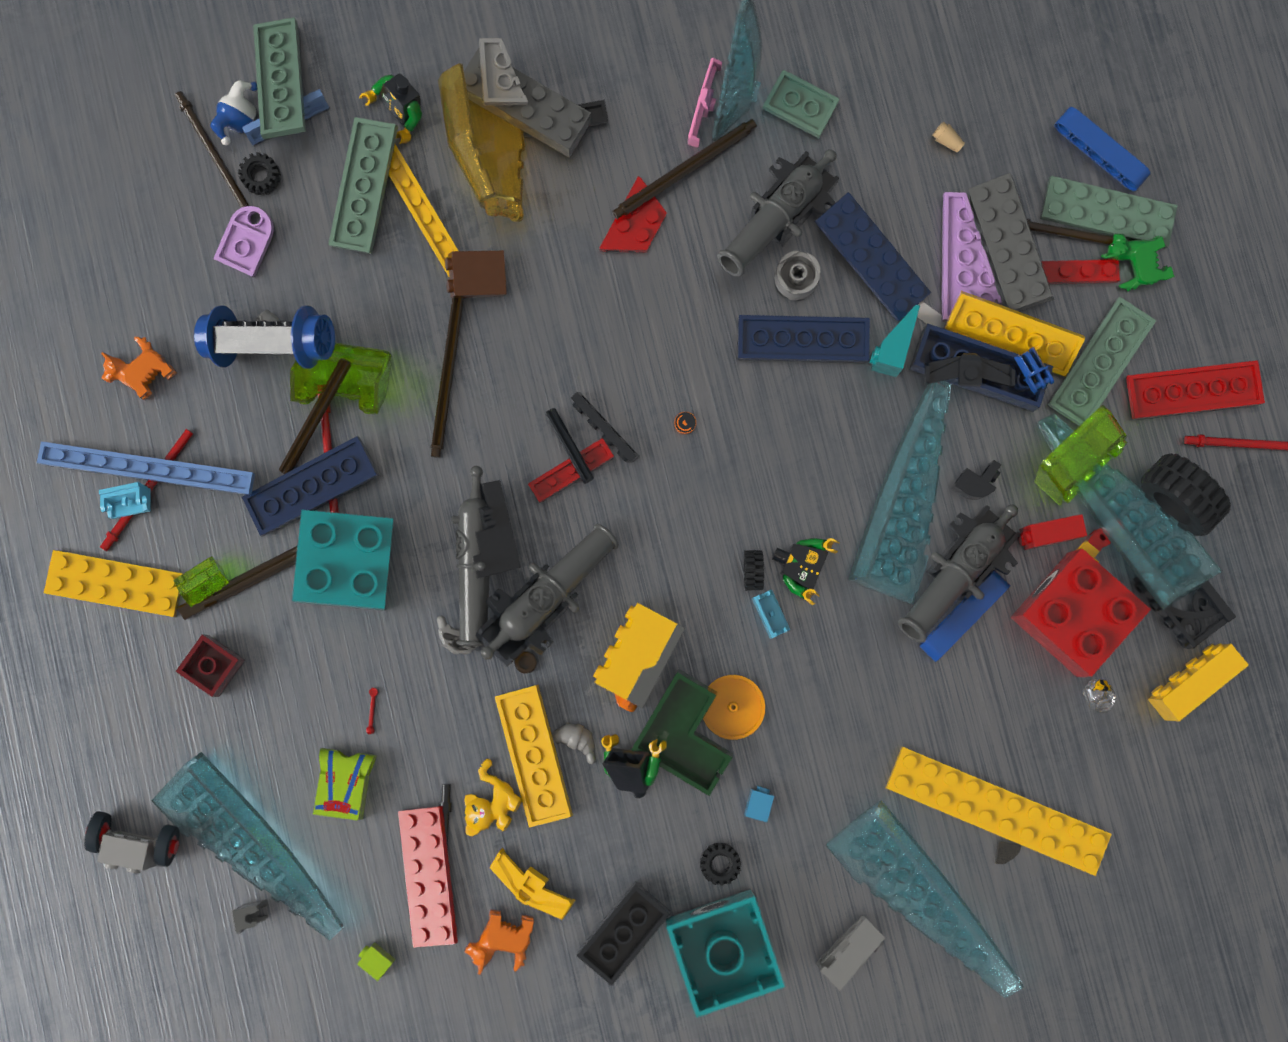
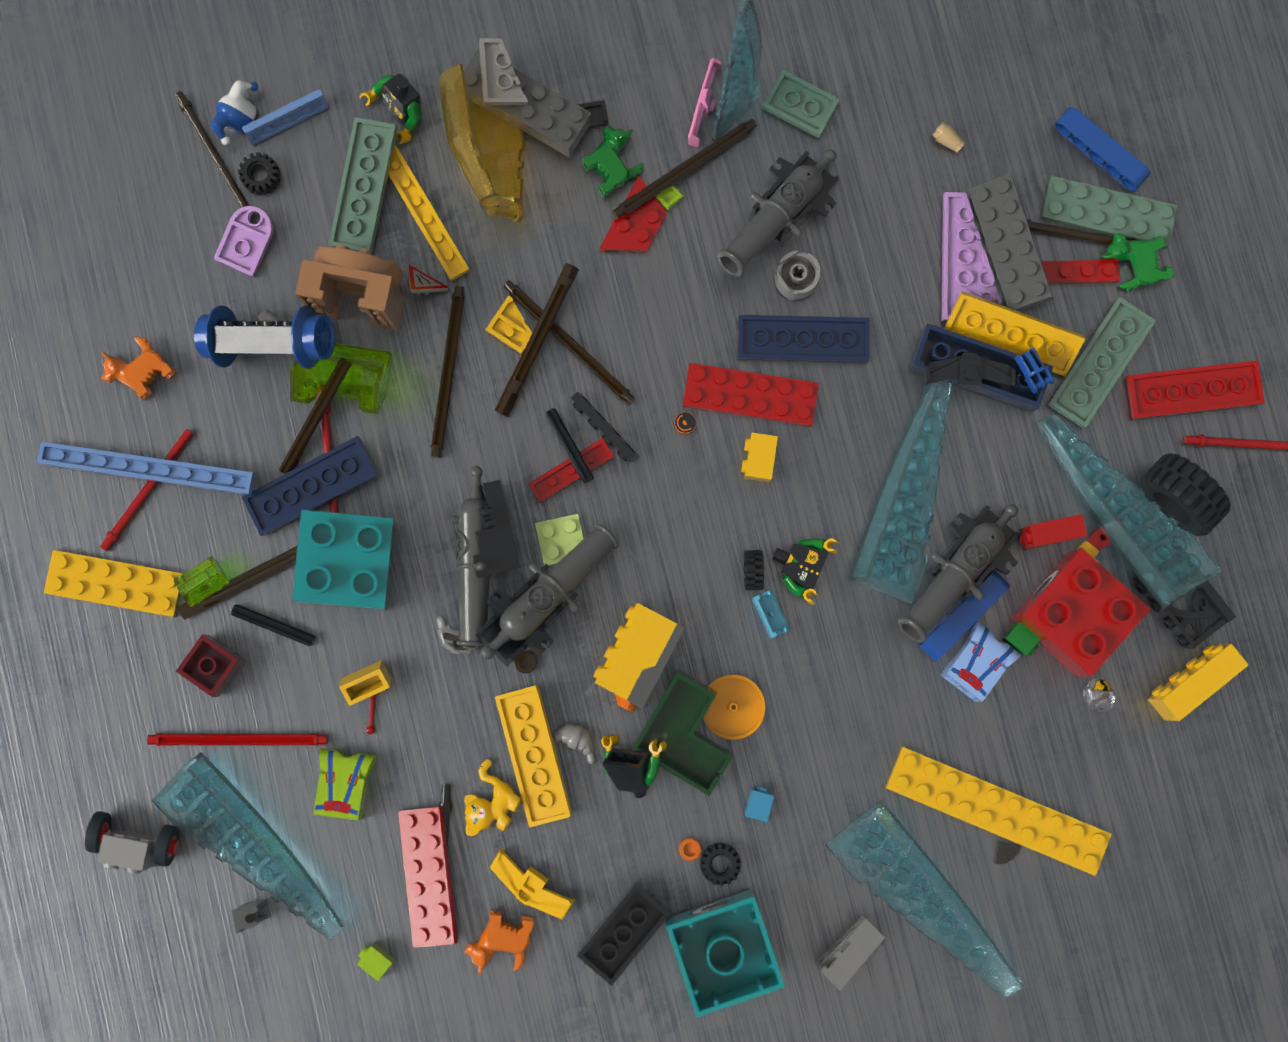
medium azure hinge [99,482,151,519] -> none
sand green plate [253,17,306,139] -> none
reddish brown brick [445,250,507,298] -> none
dark blue plate [814,192,931,321] -> none
teal slope [869,305,920,377] -> none
white sticker [917,301,947,329] -> none
black brick [951,460,1001,500] -> none
clear neon green windscreen [1034,405,1128,506] -> none
none -> red piece [147,733,328,746]
none -> black axle [231,604,315,646]
none -> medium nougat piece [295,245,405,331]
none -> yellow piece [339,660,392,706]
none -> piece [407,265,449,296]
none -> yellow wing [485,295,532,354]
none -> dark brown piece [494,263,579,417]
none -> dark brown piece [503,280,635,405]
none -> yellowish green plate [535,514,584,566]
none -> green animal [581,125,644,198]
none -> lime tile [655,185,684,212]
none -> orange tile [679,837,701,861]
none -> red plate [683,363,819,427]
none -> yellow piece [741,433,778,482]
none -> light blue piece [940,620,1022,702]
none -> green brick [1001,622,1041,656]

